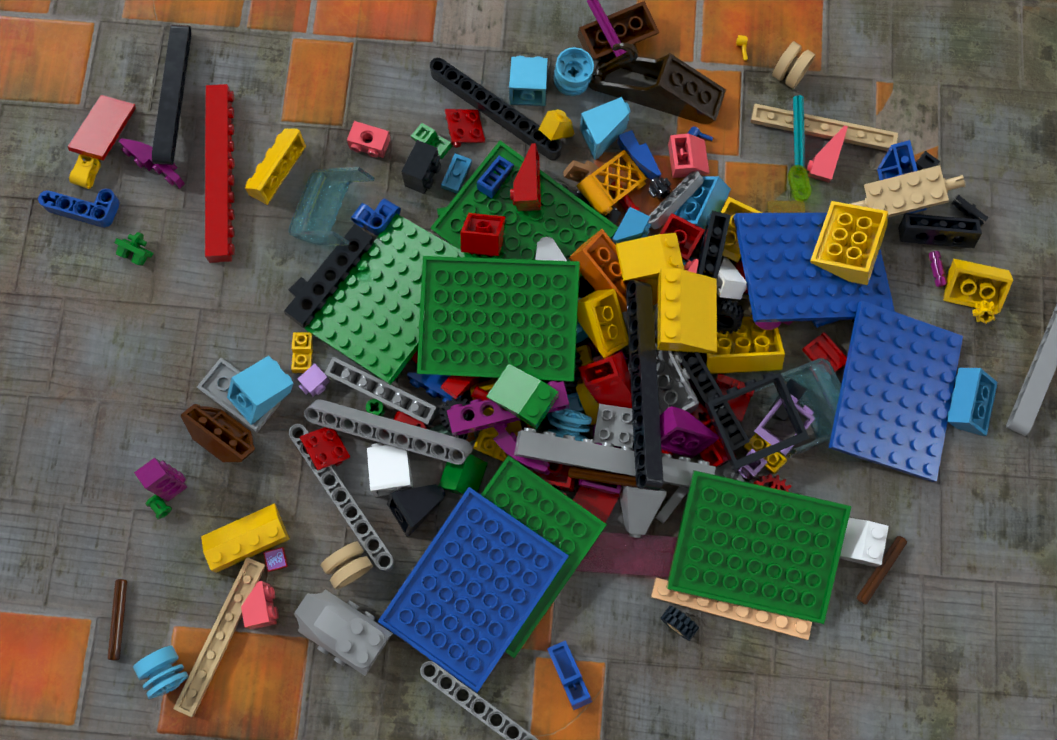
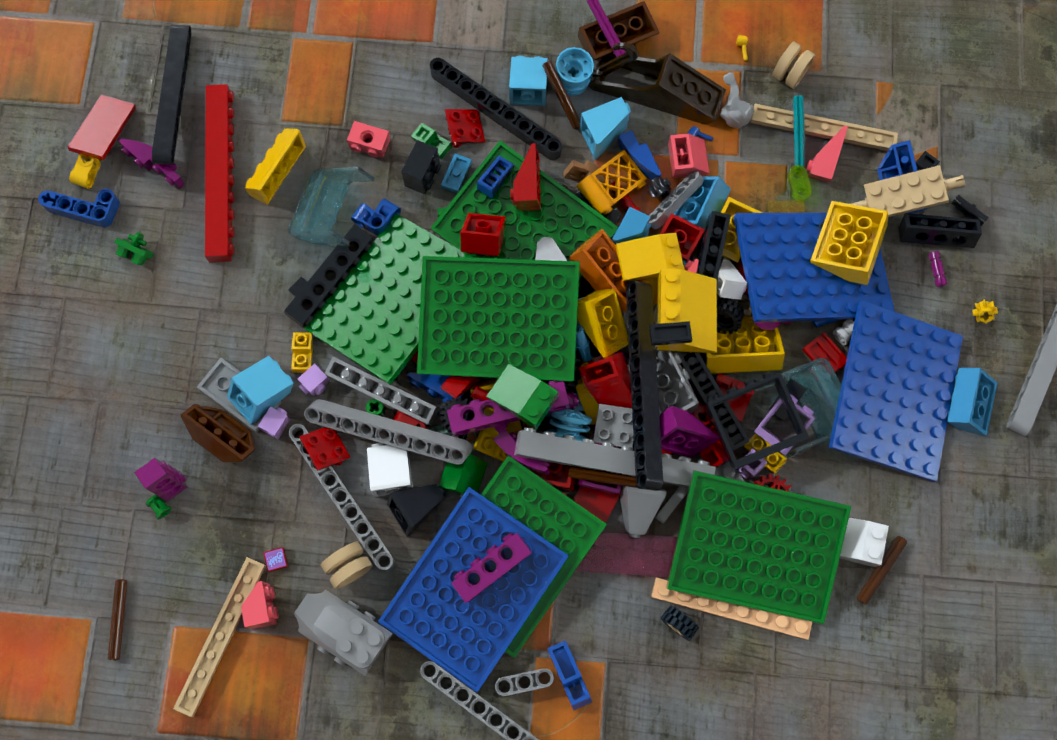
medium azure wheel [133,645,189,699] -> none
yellow slope [201,503,290,573] -> none
yellow slope [539,109,575,140] -> none
yellow slope [943,258,1013,313] -> none
none -> lavender brick [258,406,290,439]
none -> magenta brick [451,532,533,603]
none -> light grey beam [495,669,554,696]
none -> reddish brown axle [542,61,580,129]
none -> magenta plate [567,391,579,410]
none -> dark azure axle [576,326,593,362]
none -> black tile [649,321,692,346]
none -> light grey hair [720,72,755,128]
none -> white wheel [833,319,854,345]

